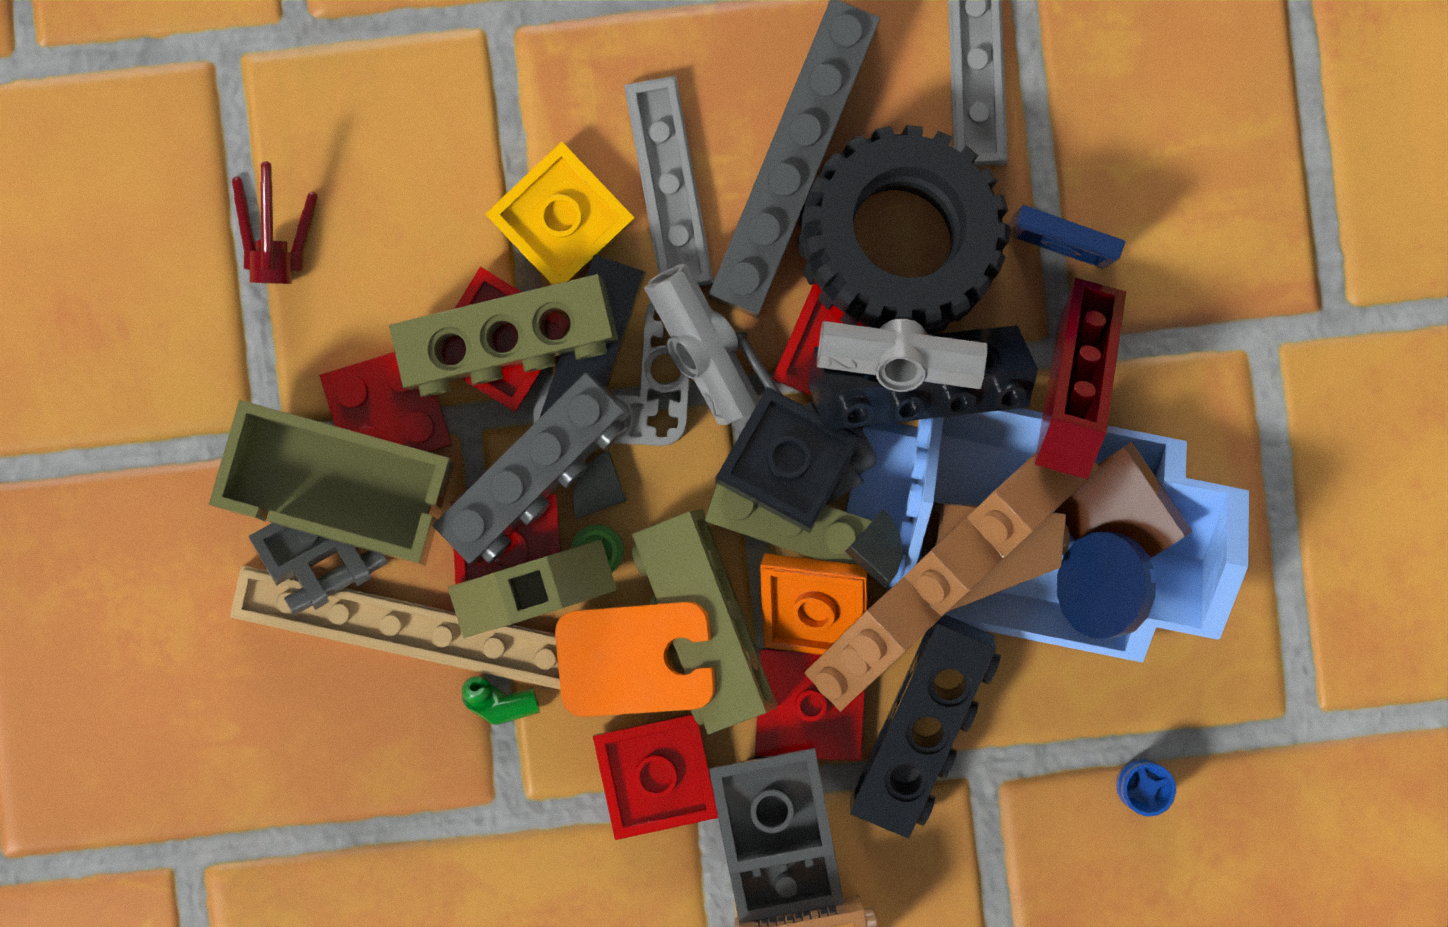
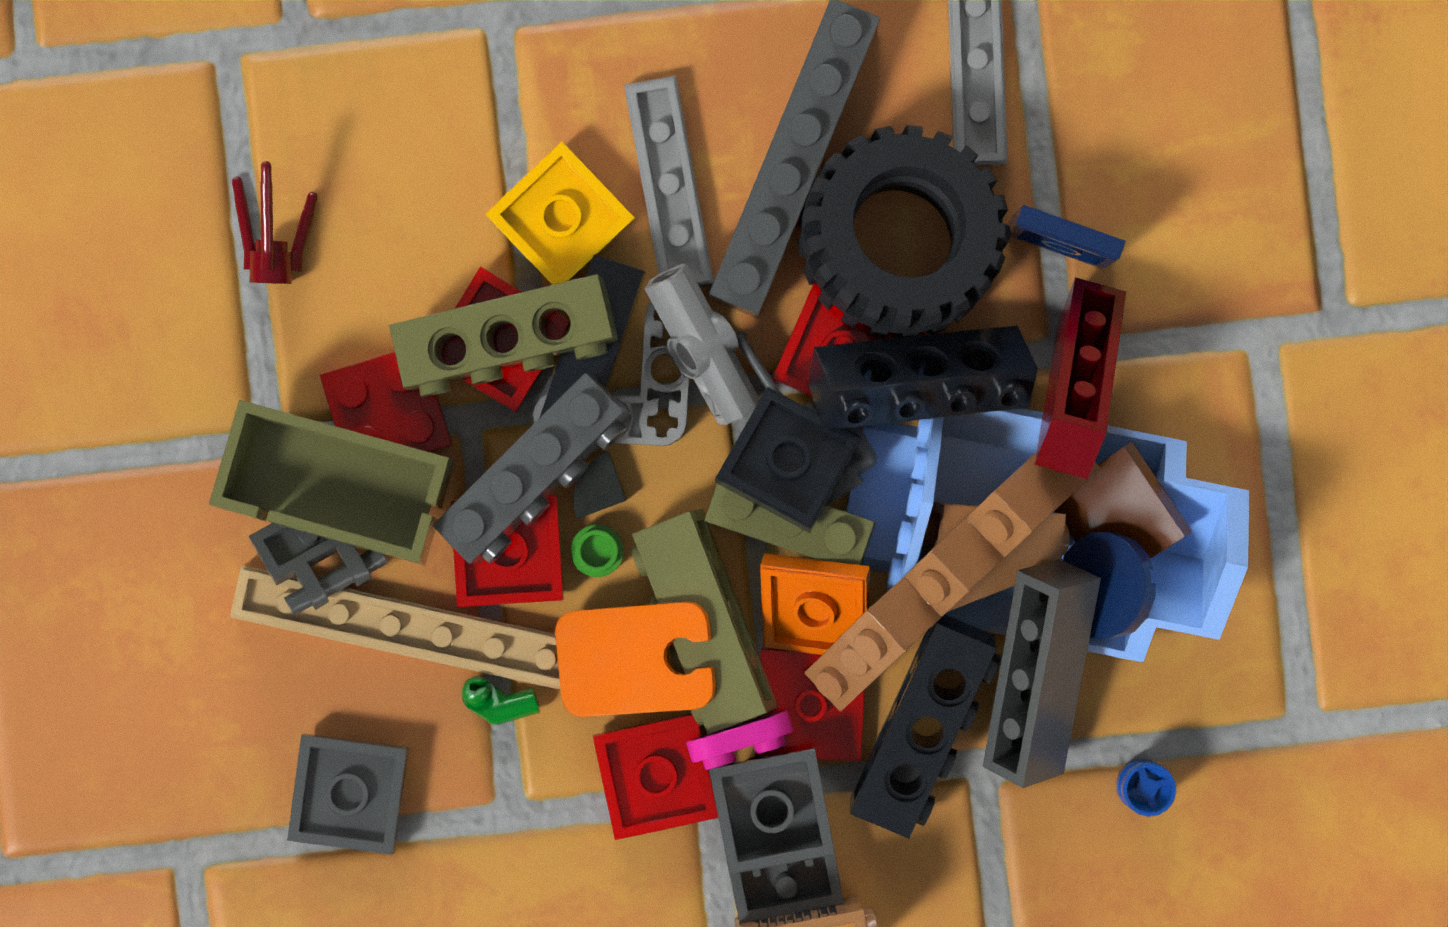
olive slope [448,540,617,638] -> none
light grey piece [817,319,987,392] -> none
pearl dark grey tile [845,509,902,588] -> none
none -> dark grey plate [287,733,409,855]
none -> dark pink plate [686,711,794,770]
none -> dark grey brick [983,559,1101,788]

